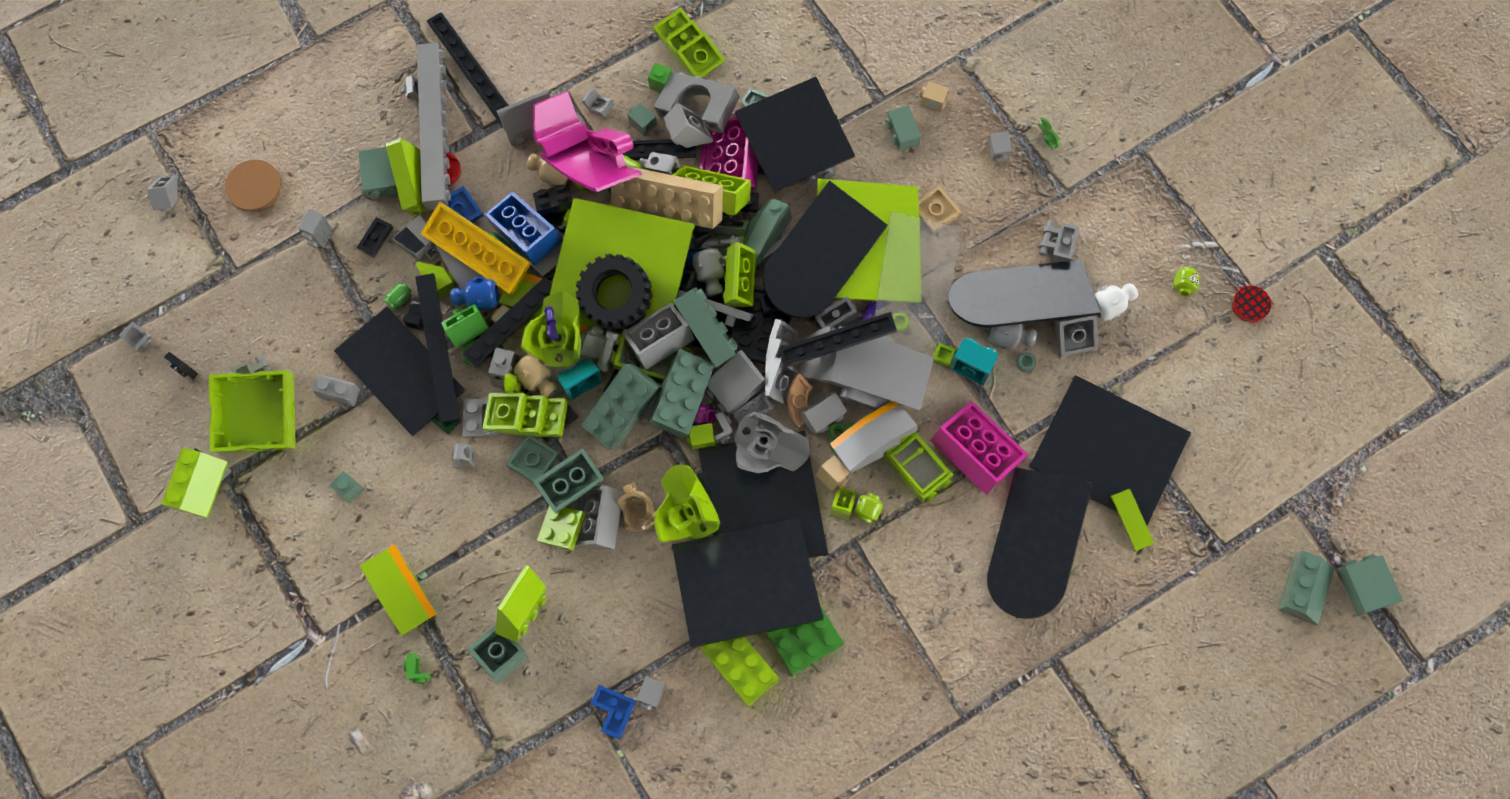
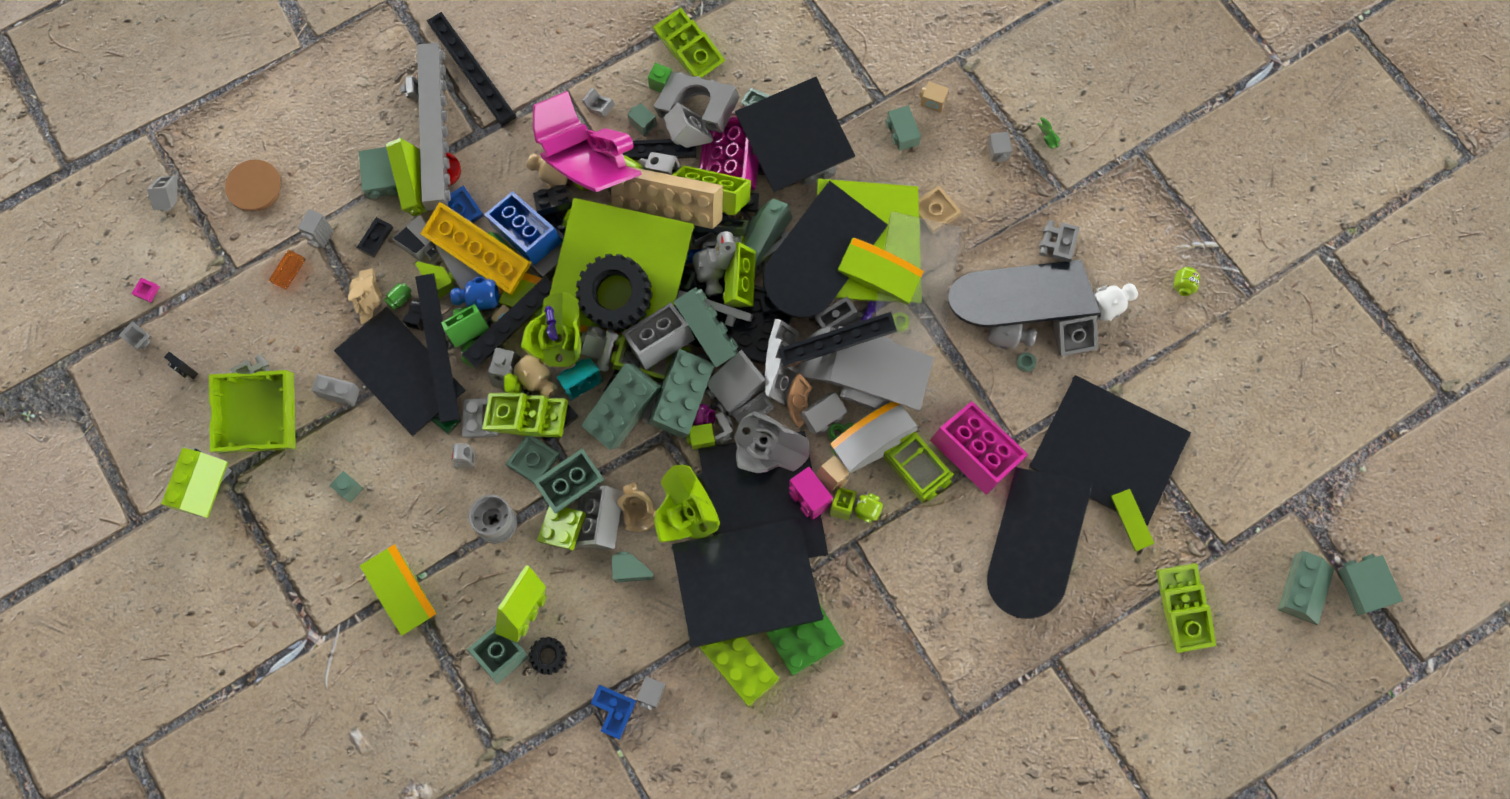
bright green bracket [403,653,431,684] -> none
light grey slope [497,90,551,146] -> none
lime tile [933,343,957,368] -> none
teal brick [949,337,999,386] -> none
tile [1232,286,1272,323] -> none
none -> dark pink plate [131,278,160,303]
none -> clear orange tile [269,249,306,290]
none -> tan piece [348,268,382,325]
none -> light grey wheel [469,495,517,544]
none -> black tyre [528,637,567,675]
none -> sand green slope [612,552,655,583]
none -> light grey leg [706,231,736,269]
none -> dark pink brick [788,467,833,520]
none -> lime slope [837,238,924,305]
none -> lime slope [1156,563,1217,653]

